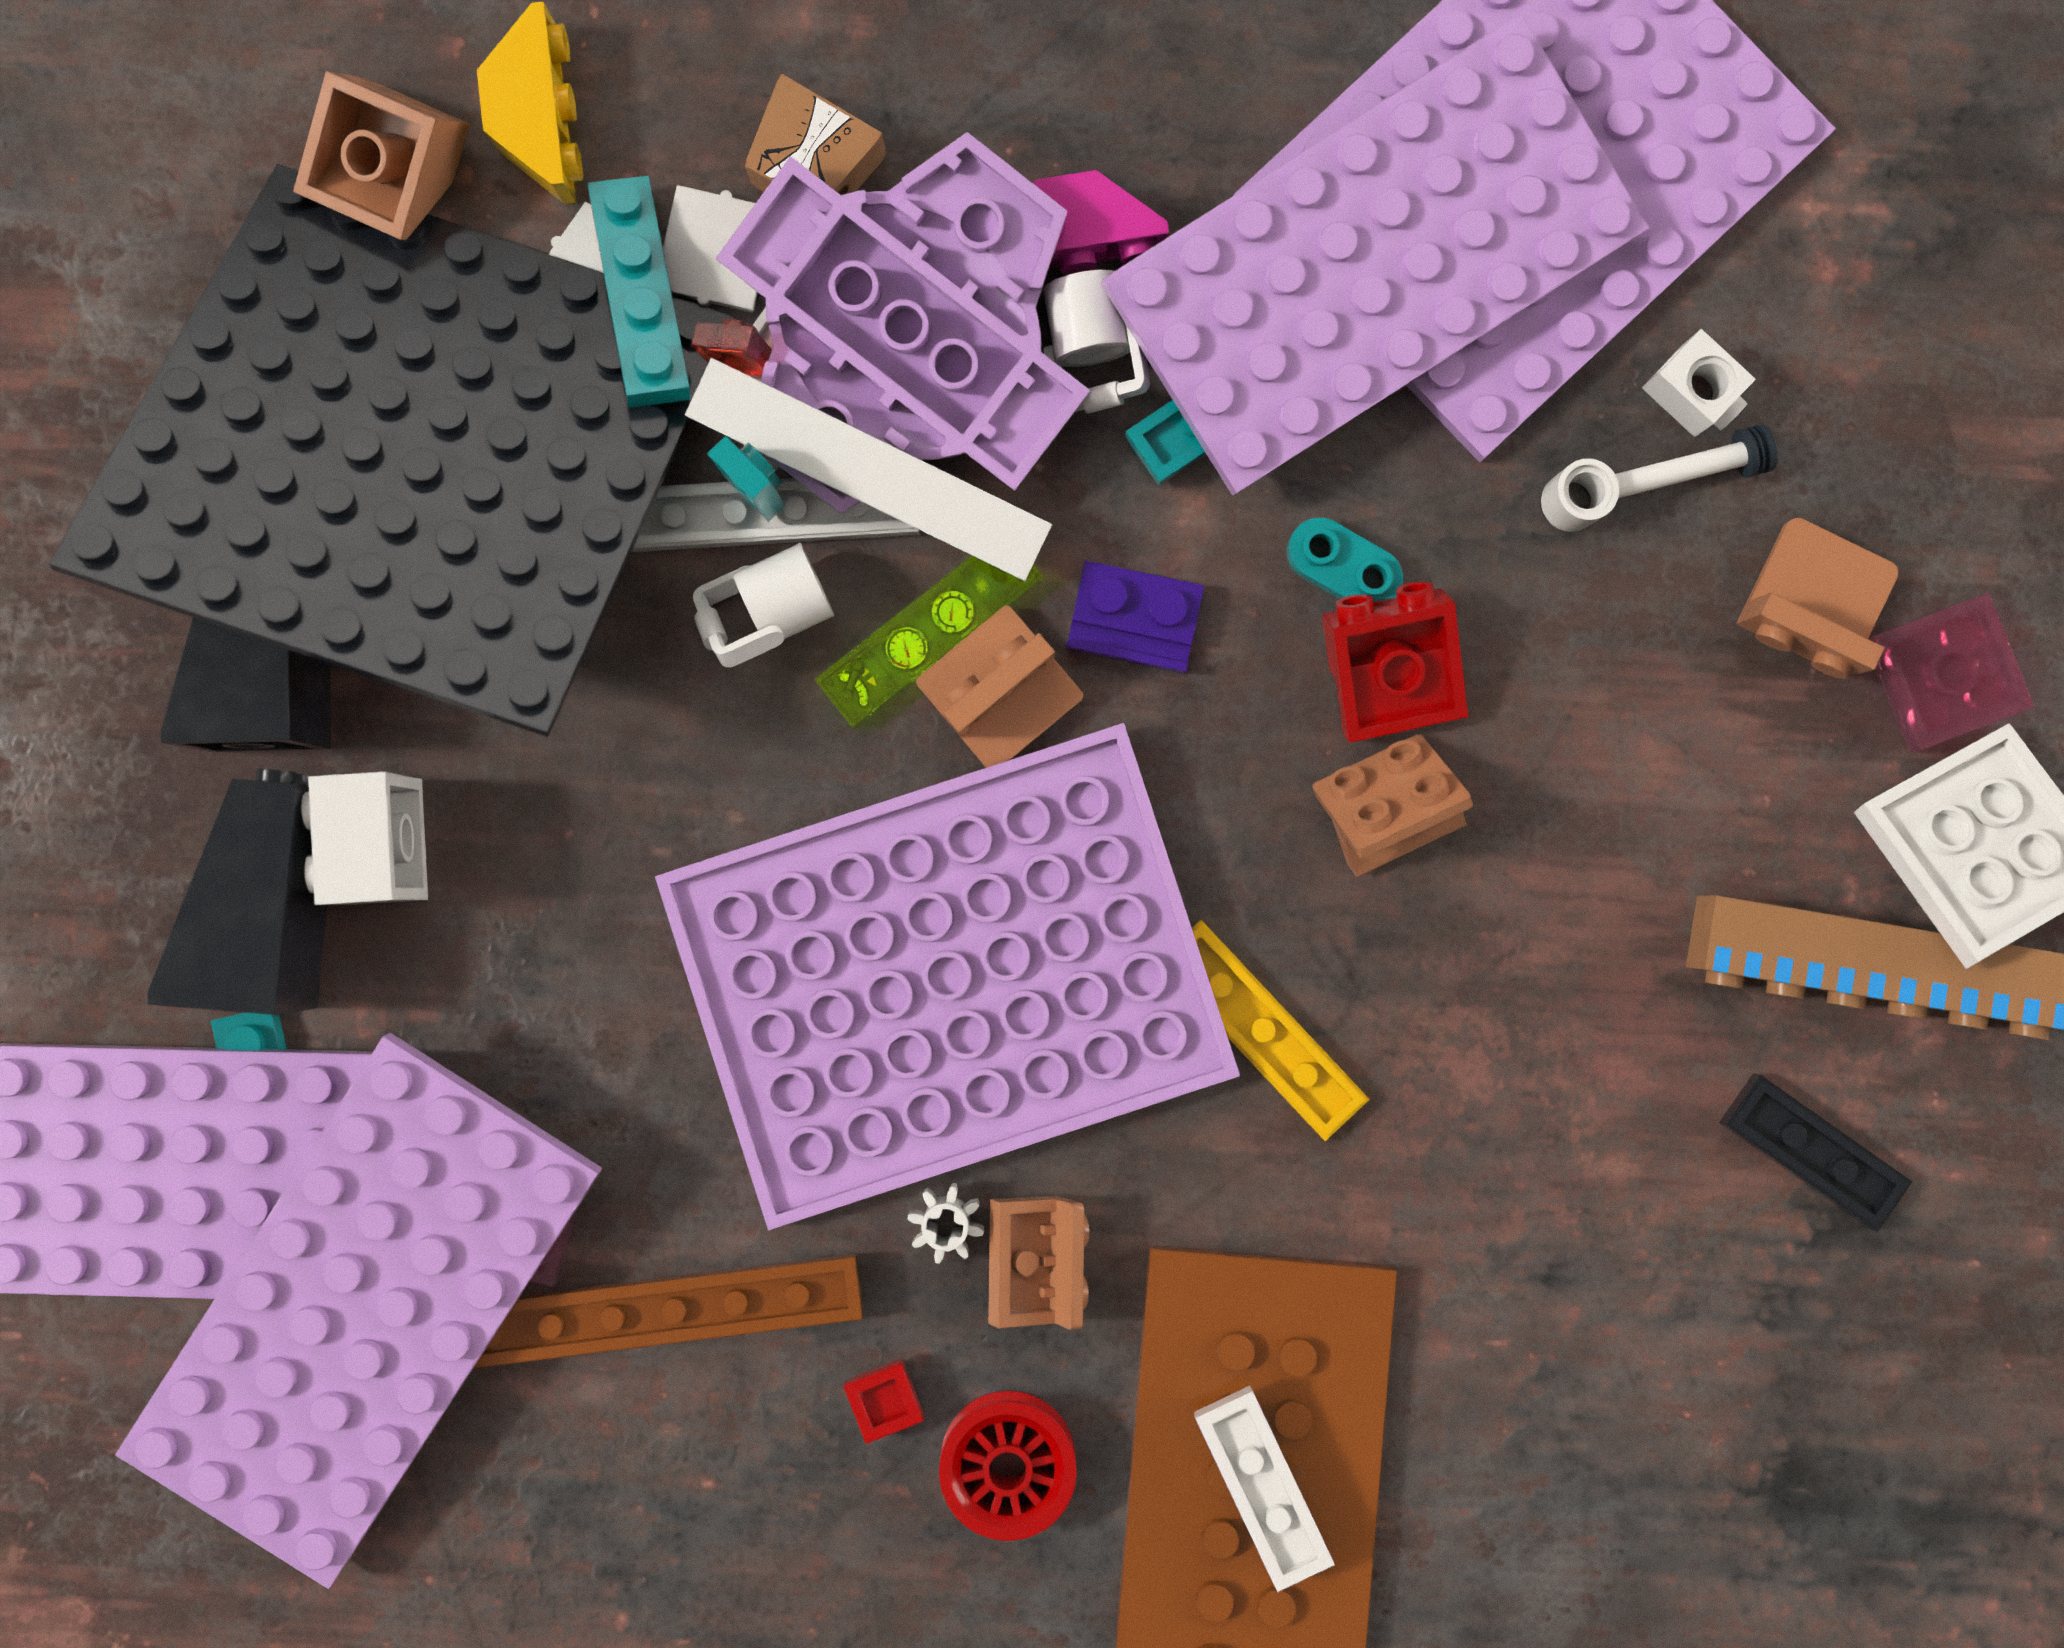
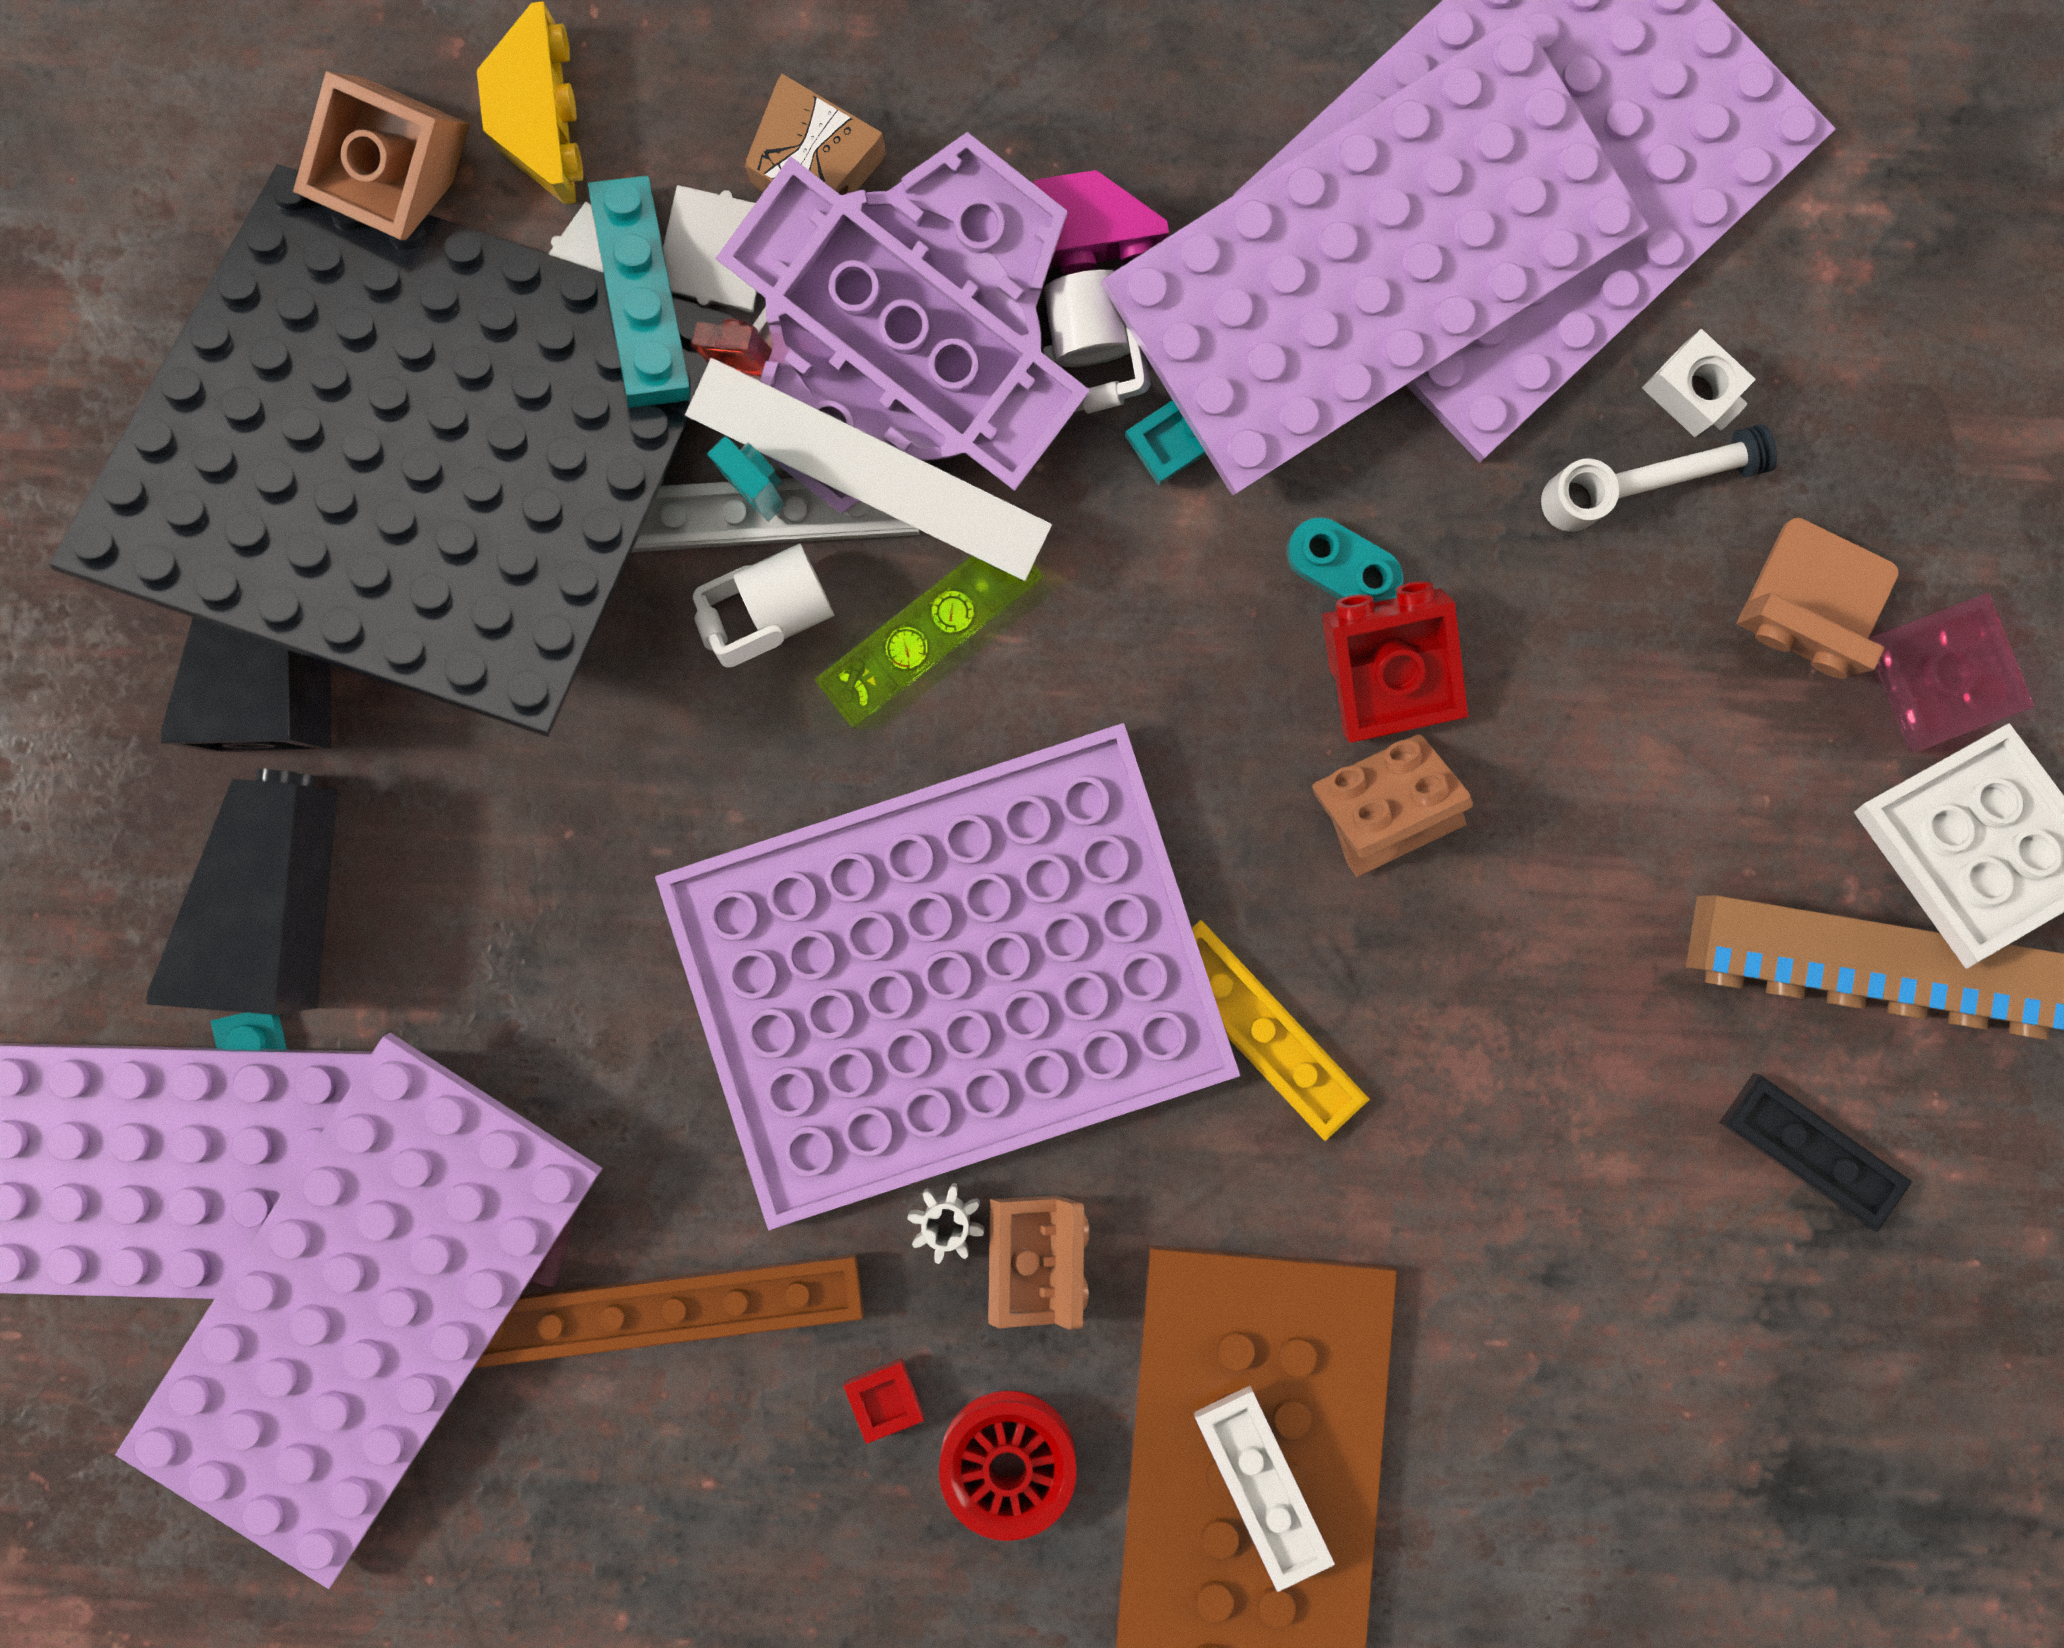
white brick [301,772,428,905] -> none
nougat bracket [916,605,1083,768] -> none
dark purple plate [1066,560,1204,674] -> none

